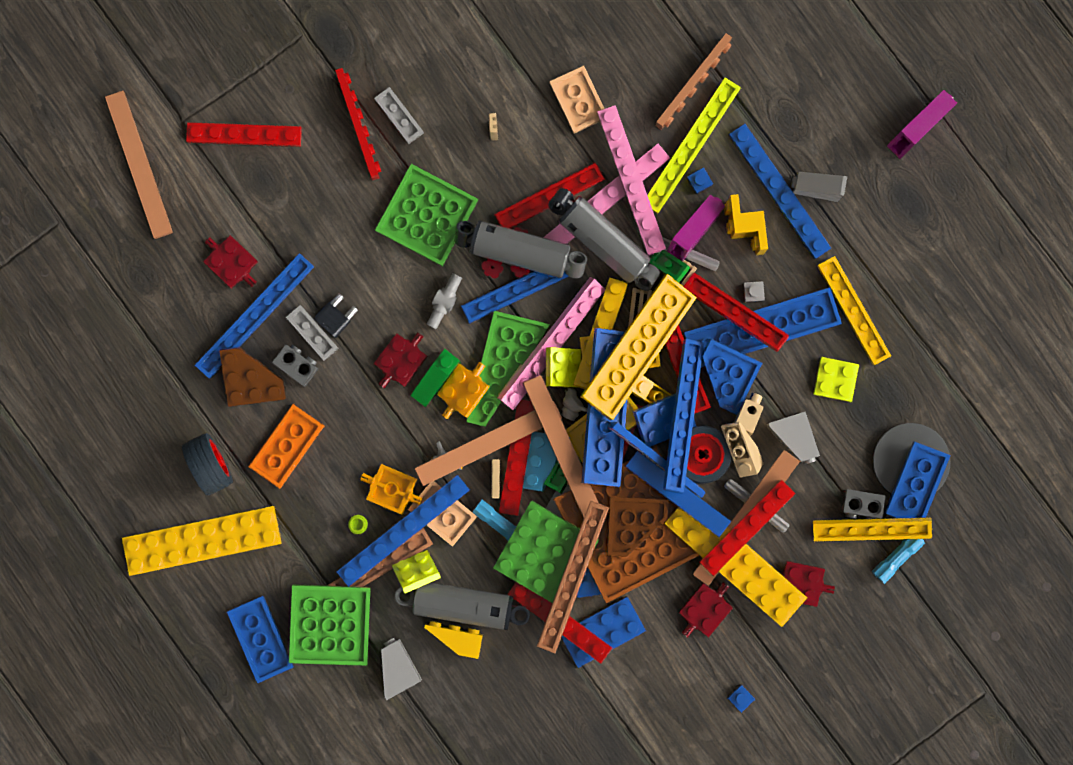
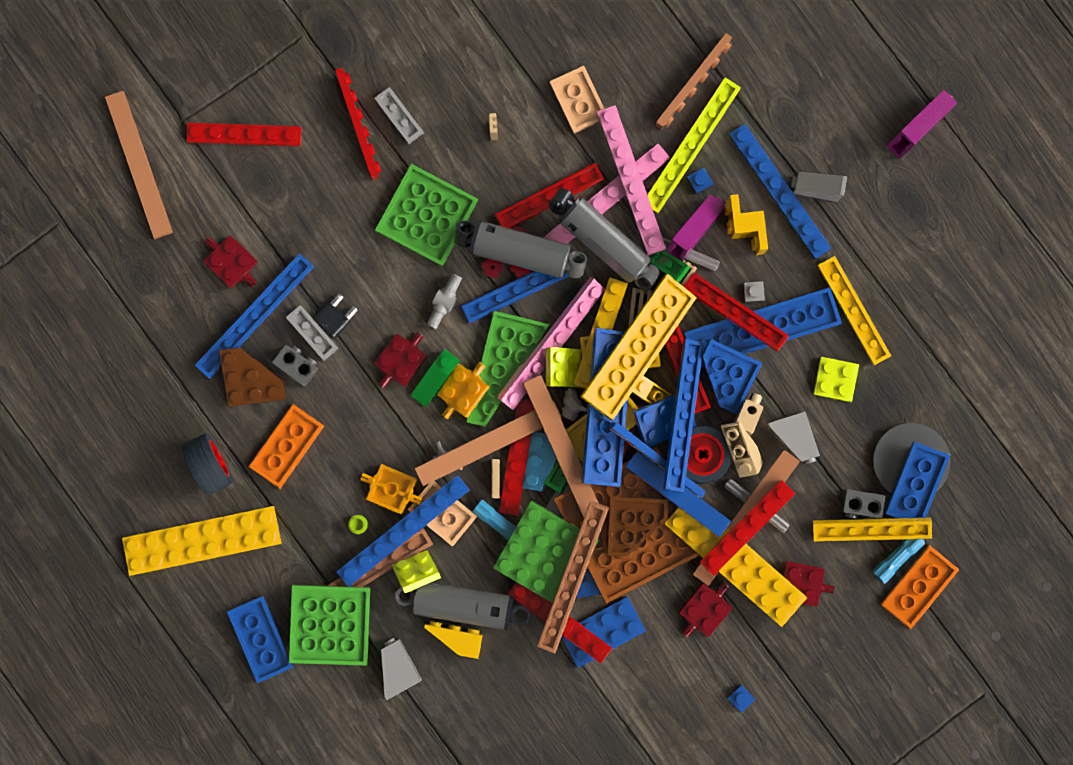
none -> orange tile [880,545,959,629]

